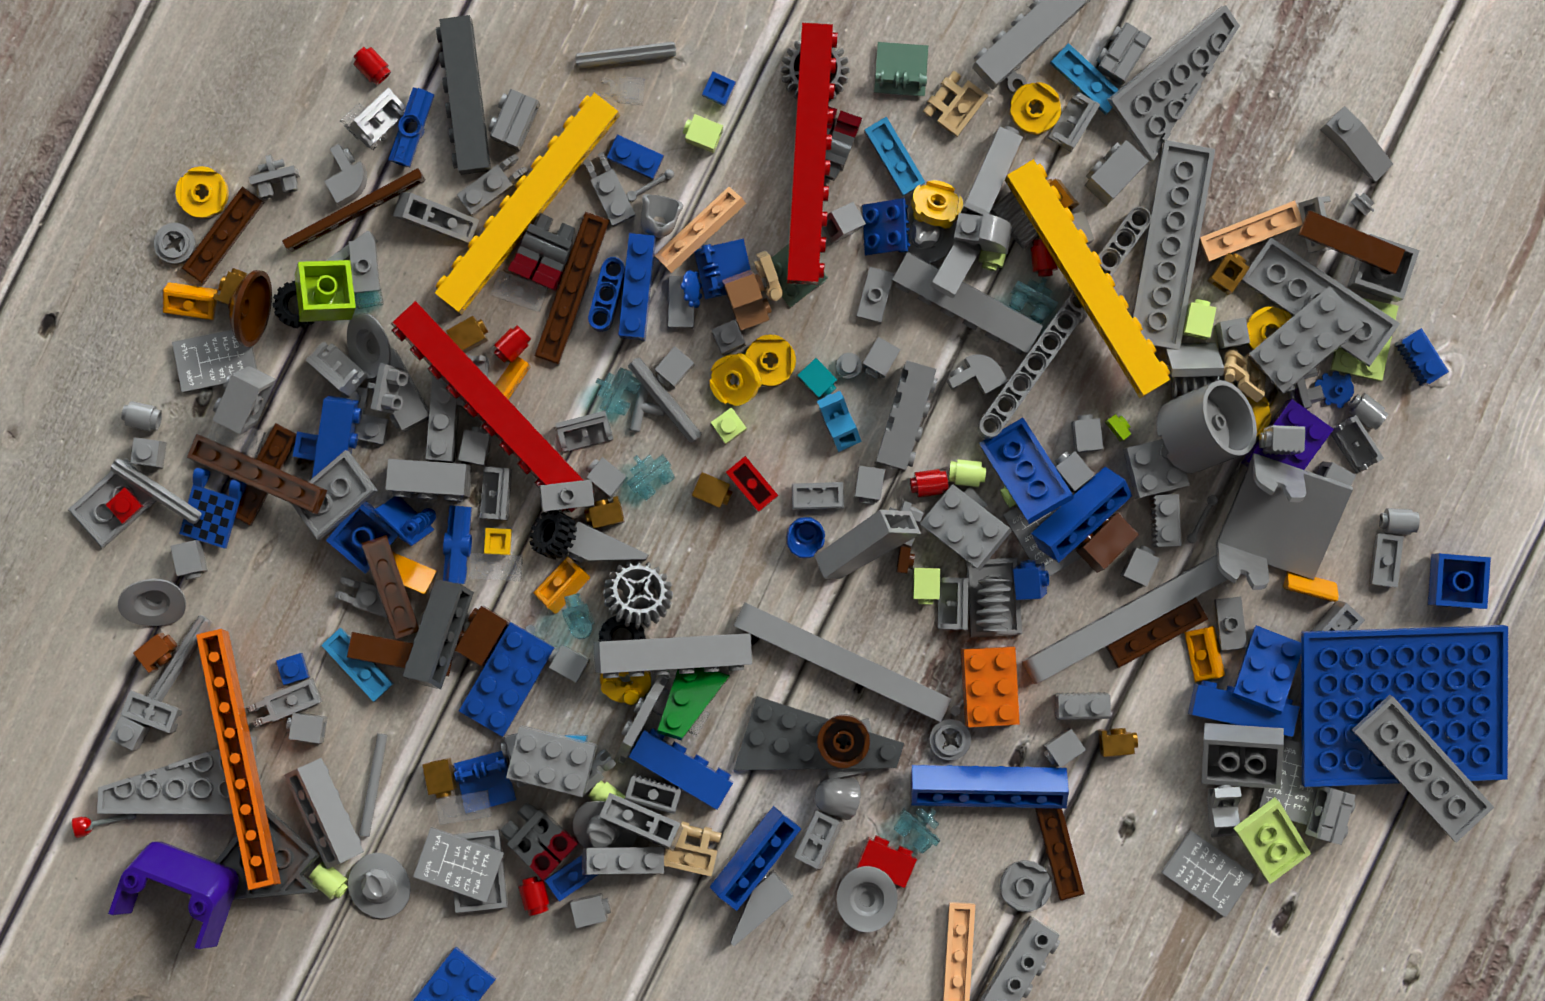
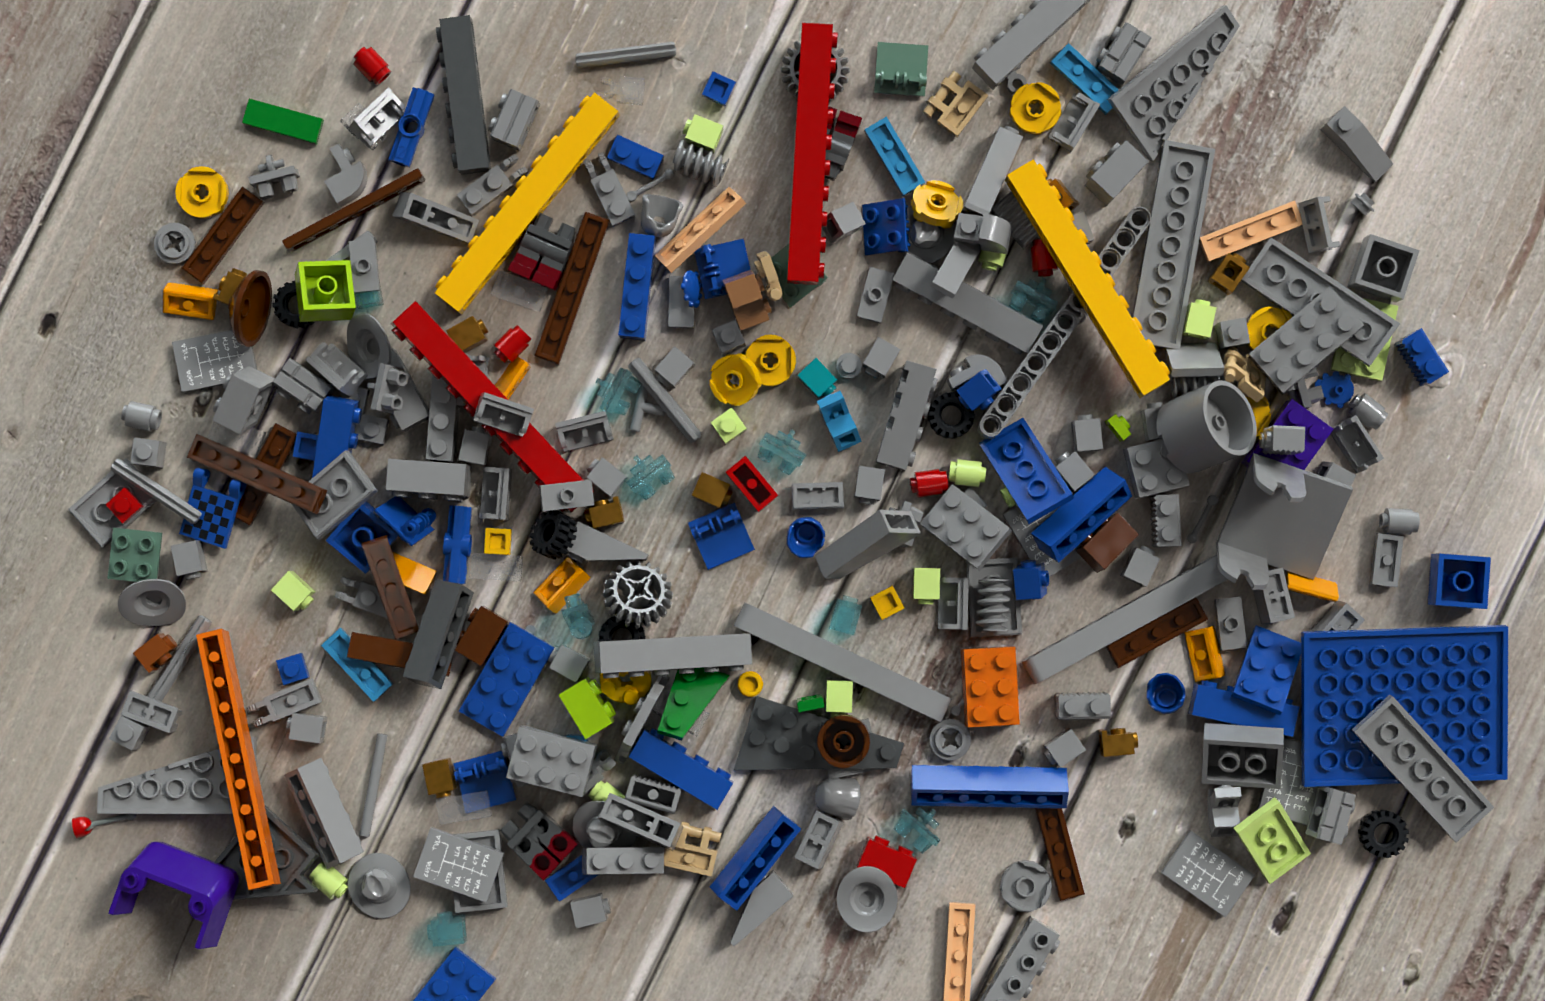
red brick [518,876,549,916] -> none
blue beam [588,257,625,332] -> none
reddish brown plate [896,547,915,574] -> none
reddish brown tile [1298,210,1405,275] -> none
none -> sand green hinge [107,527,162,582]
none -> green tile [242,98,324,144]
none -> yellowish green brick [271,571,315,611]
none -> light grey brick [272,358,336,414]
none -> clear light blue brick [427,911,467,947]
none -> light grey hinge [473,392,534,437]
none -> lime brick [559,677,616,740]
none -> light grey piece [673,139,729,187]
none -> blue hinge [688,503,755,570]
none -> yellow tile [737,671,763,697]
none -> clear light blue hips [758,429,807,475]
none -> green tile [796,694,825,712]
none -> yellowish green brick [825,680,853,717]
none -> clear light blue brick [829,595,862,635]
none -> yellow plate [870,585,904,620]
none -> black tyre [928,392,975,439]
none -> blue brick [957,369,1002,411]
none -> light grey brick [1141,402,1163,441]
none -> blue hair [1146,673,1185,715]
none -> light grey hinge [1253,567,1295,624]
none -> black tyre [1358,810,1409,858]

